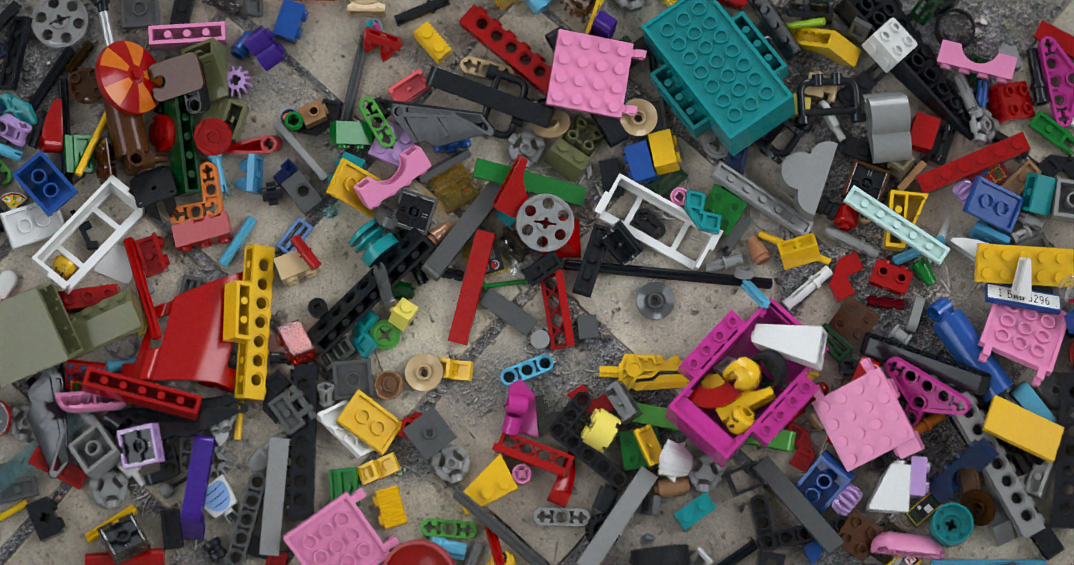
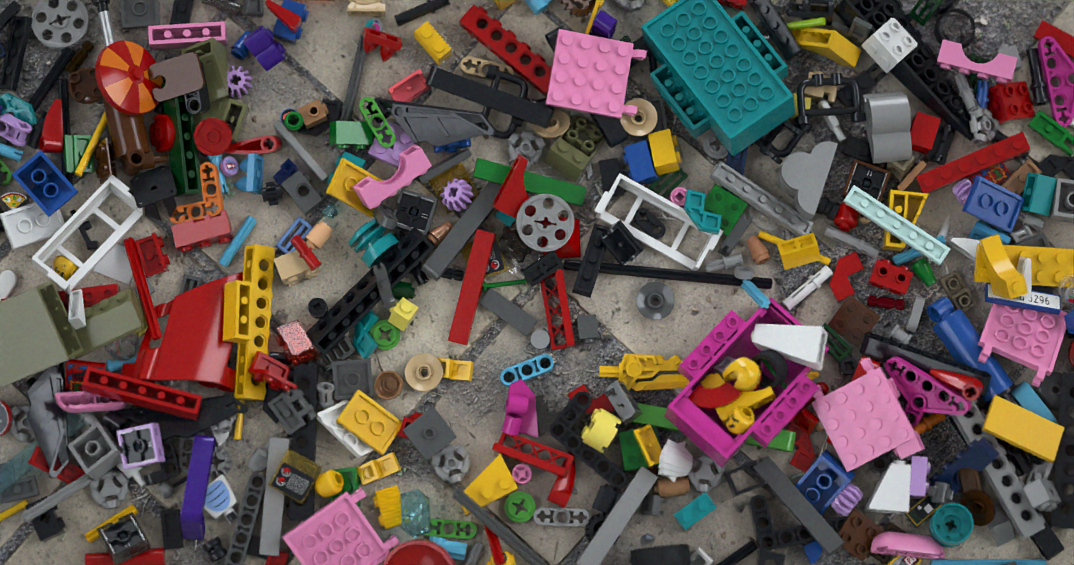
none -> light grey axle [22,474,92,523]
none -> white piece [68,289,86,329]
none -> lavender tile [219,156,239,177]
none -> red bracket [248,351,297,392]
none -> red slope [266,0,302,33]
none -> slope [268,448,322,504]
none -> light nougat brick [305,221,333,250]
none -> yellow head [314,470,344,498]
none -> clear light blue brick [401,489,431,538]
none -> lavender gear [440,178,474,212]
none -> bright green gear [504,491,535,523]
none -> red tile [795,408,820,435]
none -> dark grey gear [928,482,954,504]
none -> red piece [929,369,983,401]
none -> dark tan slope [938,270,977,312]
none -> yellow arch [979,234,1028,299]
none -> light grey brick [1023,478,1062,512]

